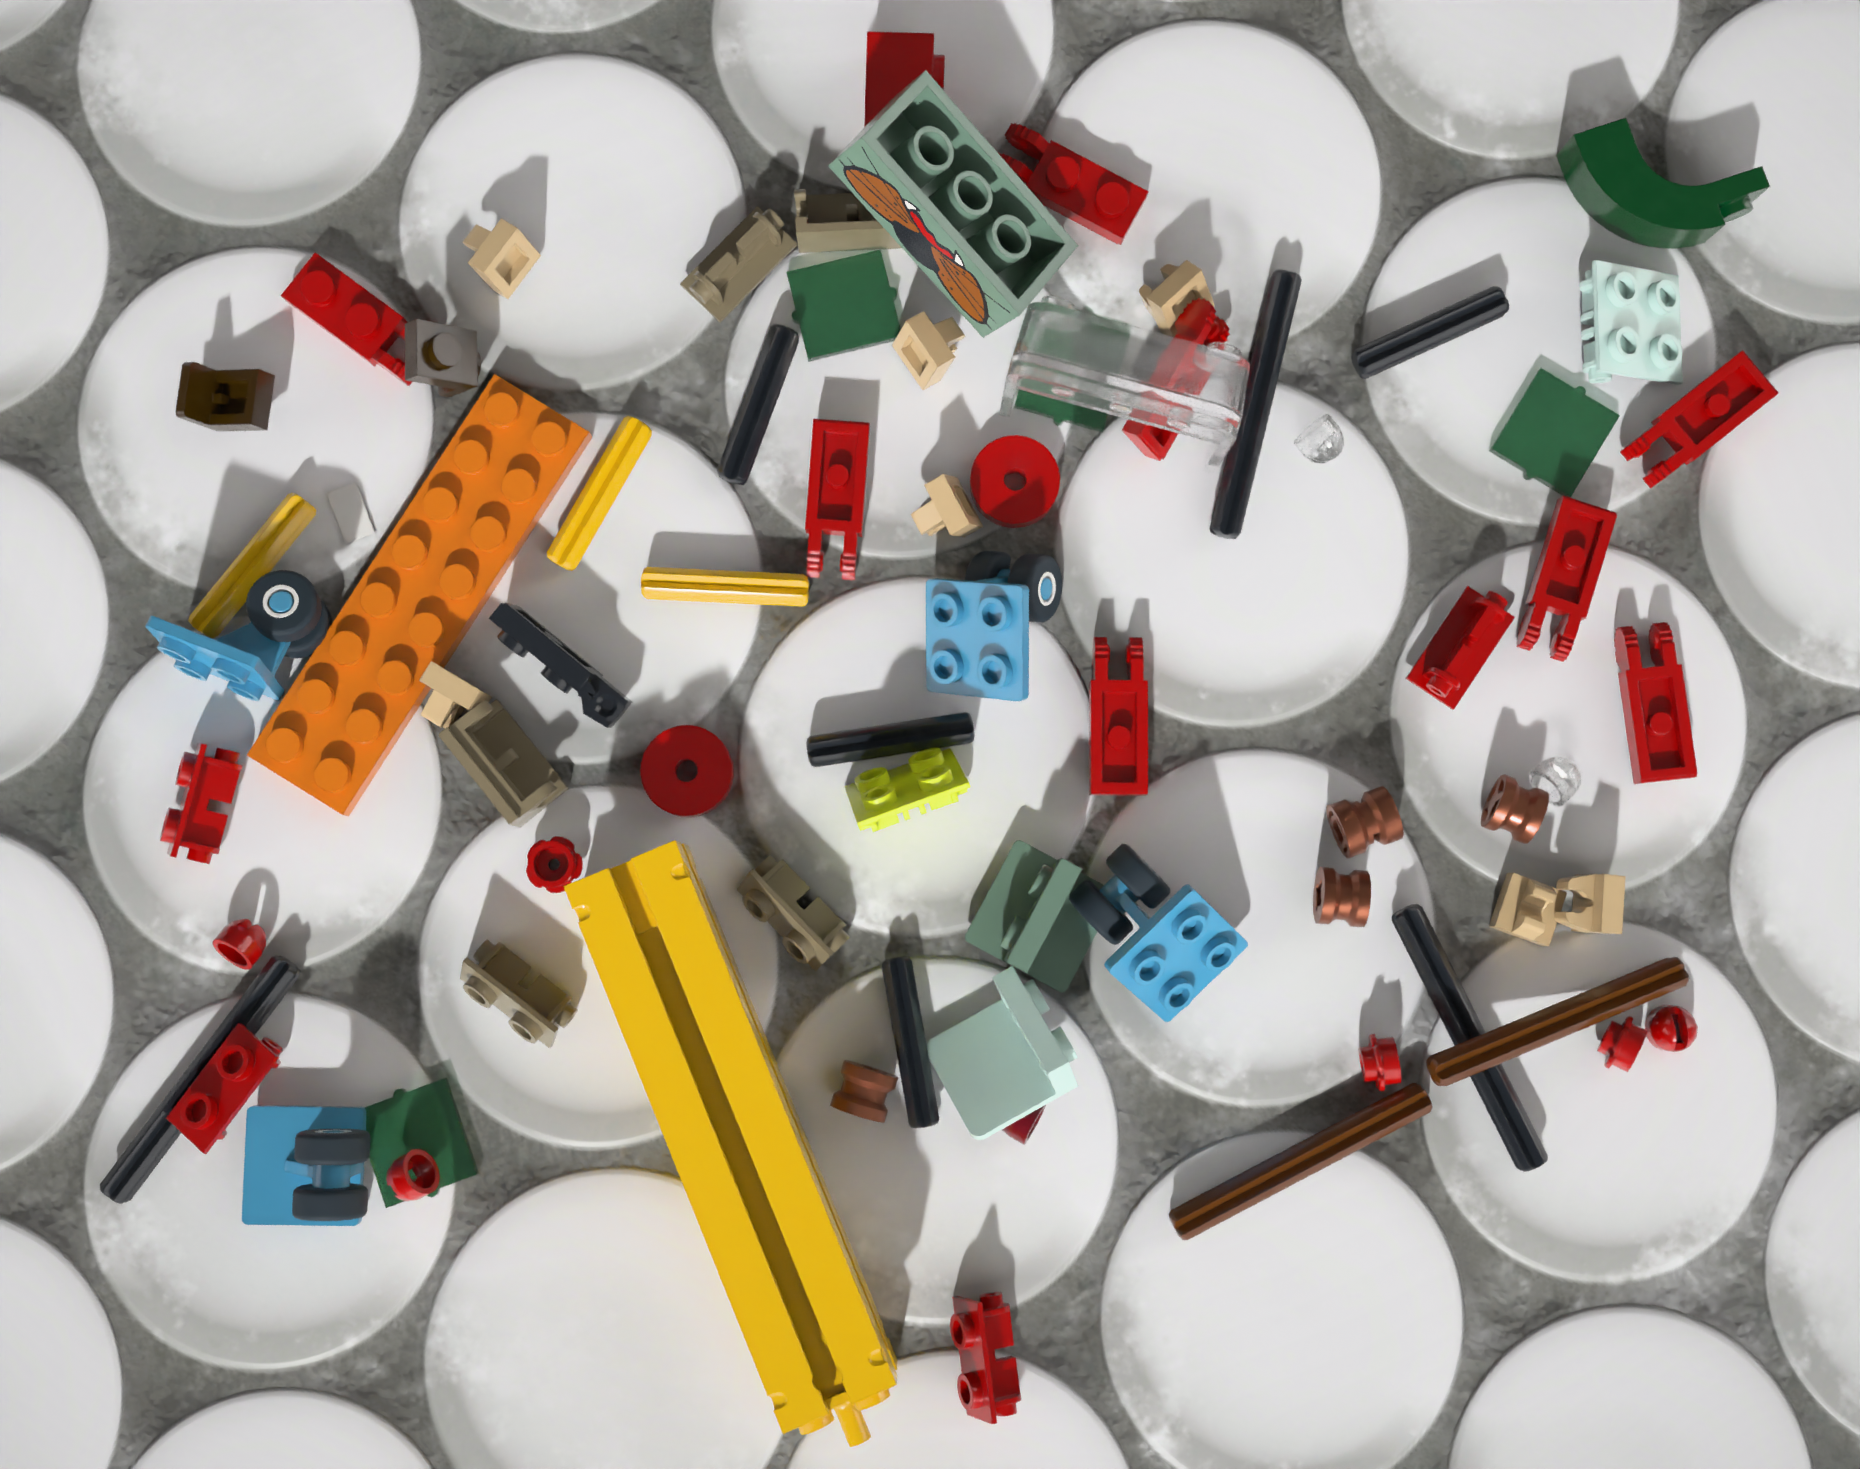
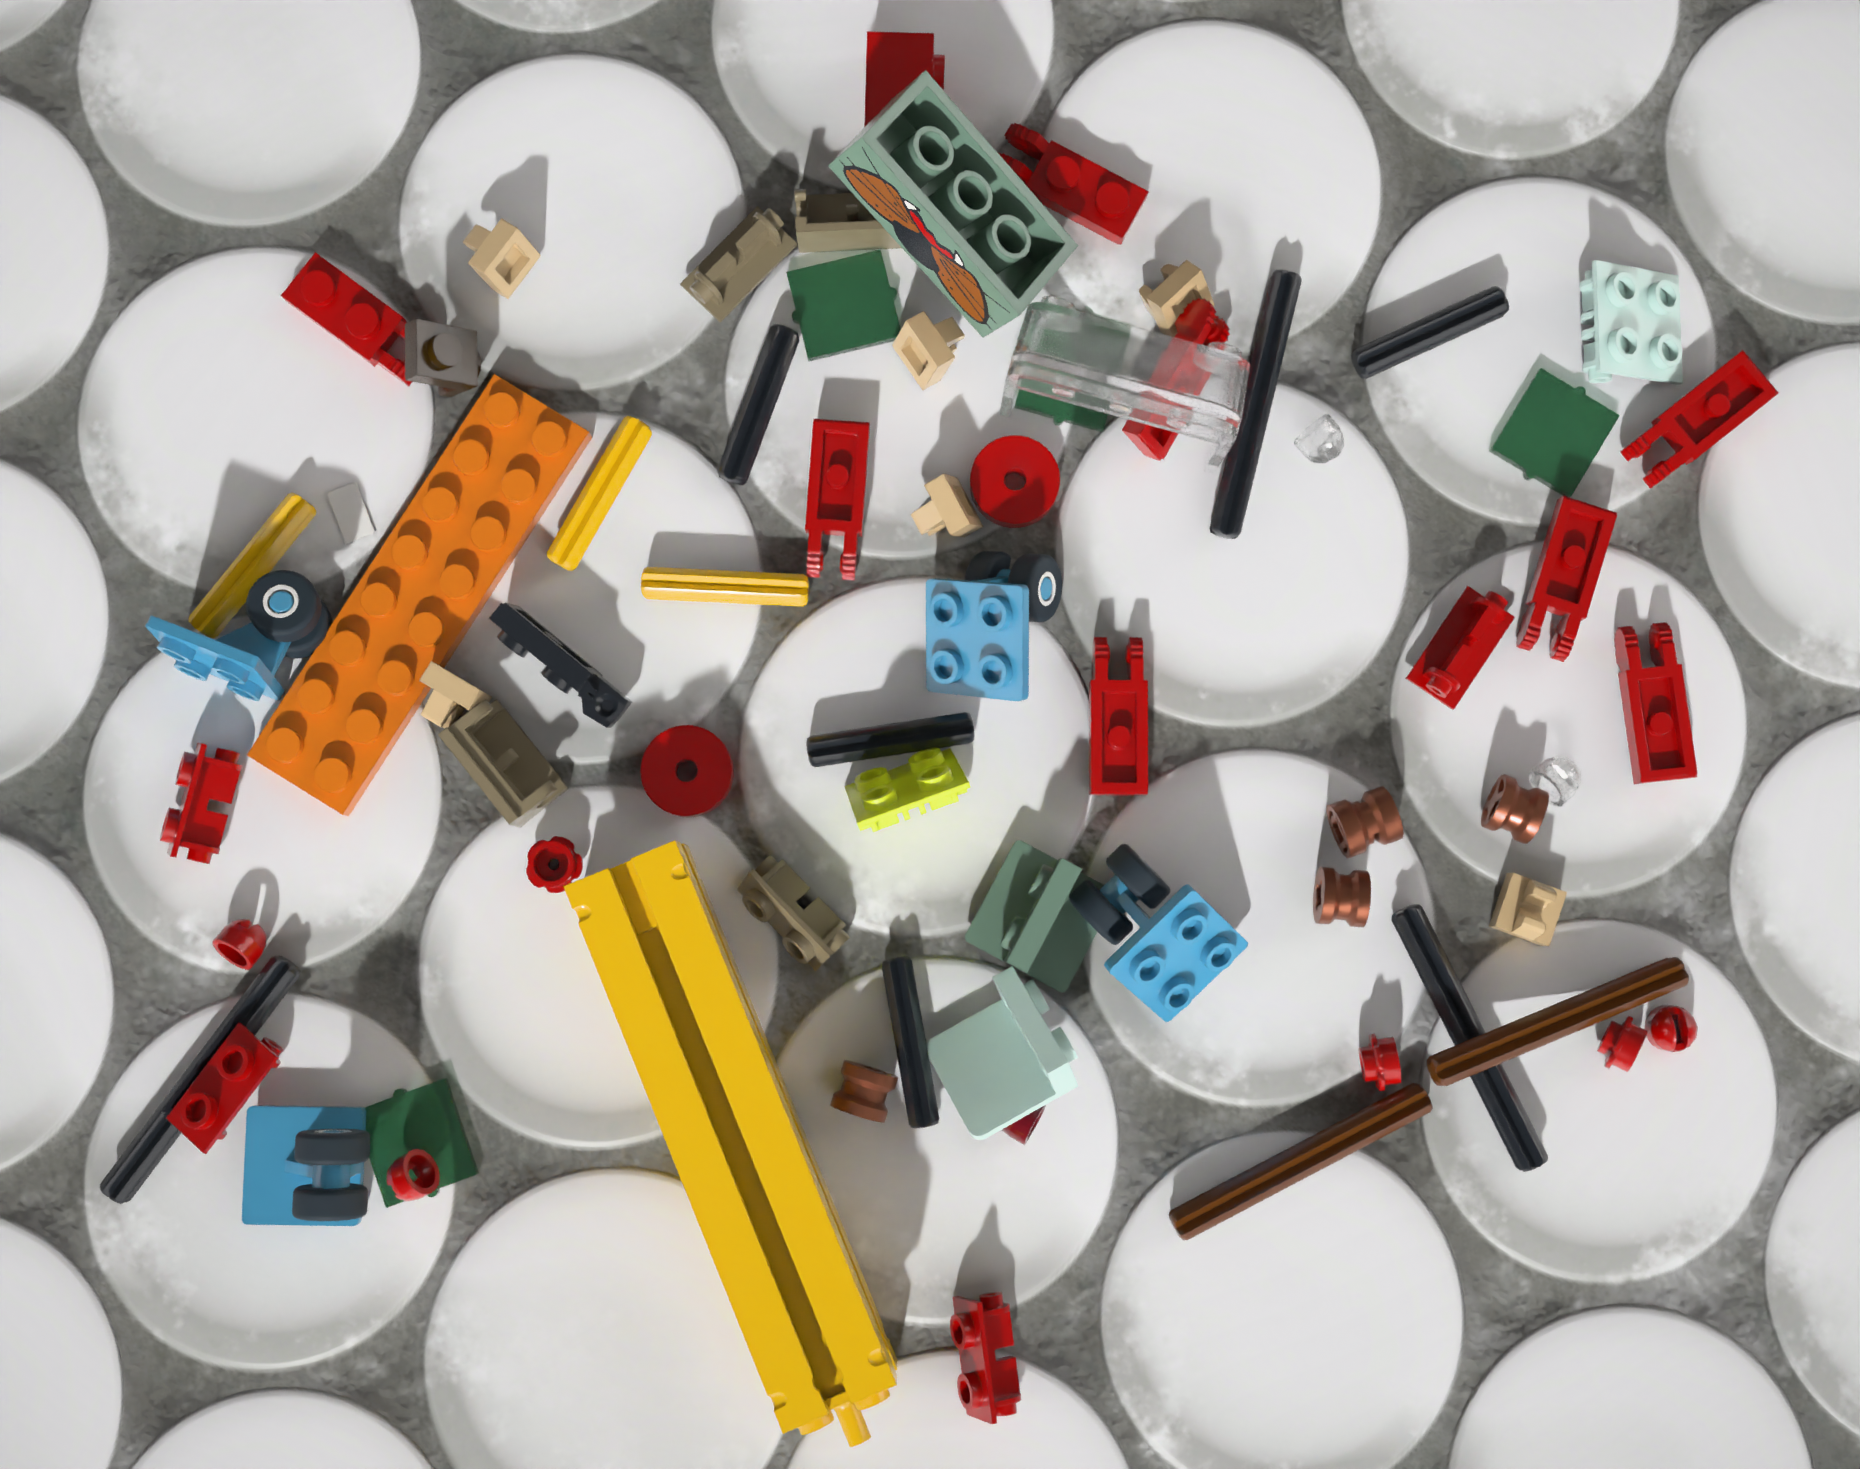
dark brown bracket [175,362,275,431] -> none
dark tan hinge [460,939,578,1048] -> none
tan tile [1554,874,1626,934] -> none
dark green arch [1556,118,1770,249] -> none

